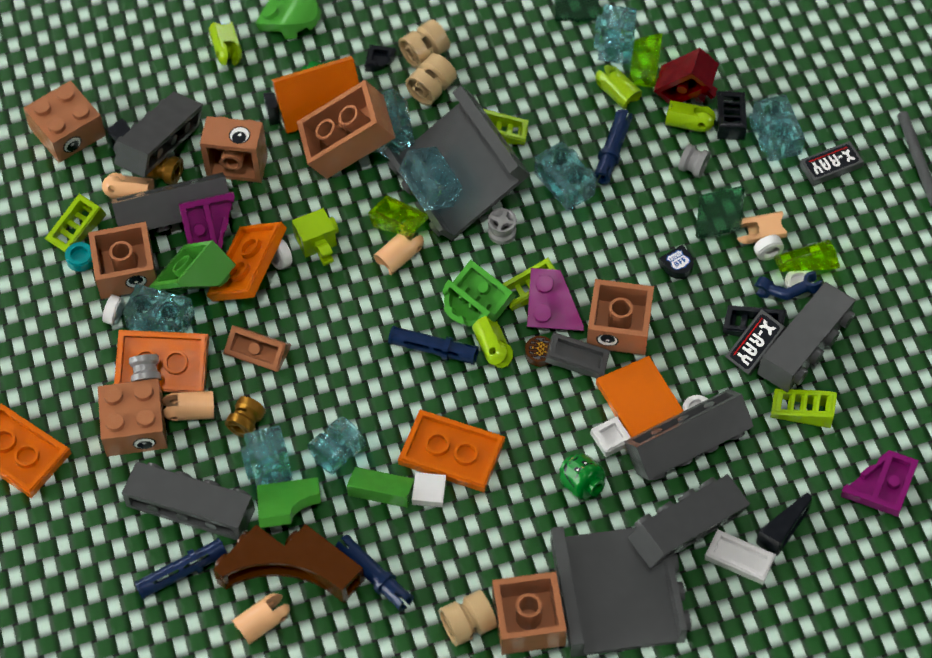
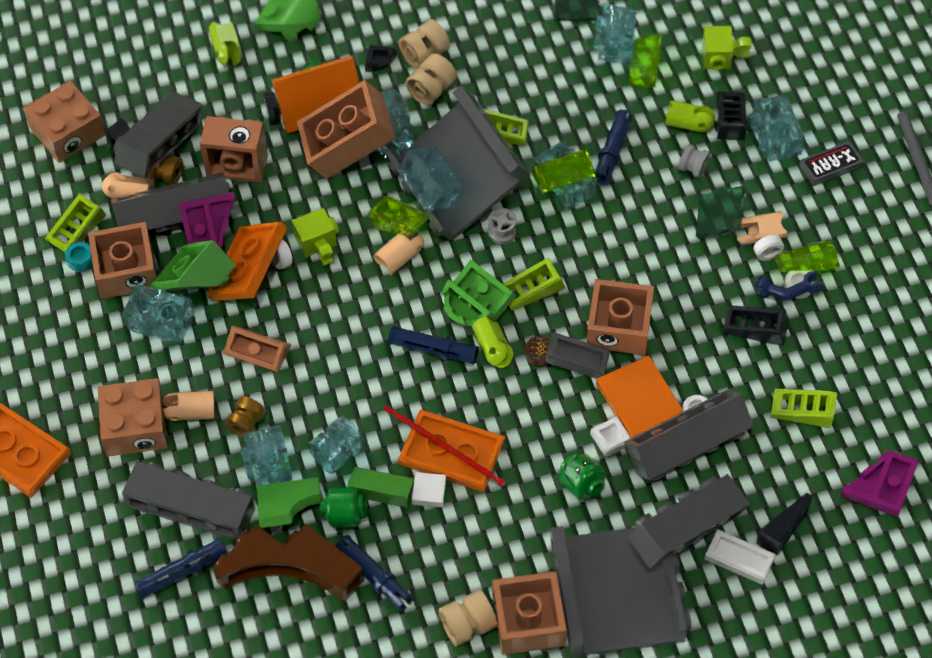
white tile [102,294,124,326] -> none
orange tile [114,330,209,393] -> none
light grey wheel [128,354,162,382] -> none
light nougat piece [232,593,290,645] -> none
magenta wing [527,268,584,331] -> none
lime piece [595,64,642,110] -> none
dark red brick [653,48,719,104] -> none
black tile [658,245,694,279] -> none
tile [725,309,786,376] -> none
dark grey brick [757,282,856,393] -> none
none -> green head [320,486,367,528]
none -> red piece [383,405,506,486]
none -> clear neon green slope [530,148,596,194]
none -> lime brick [702,26,752,70]

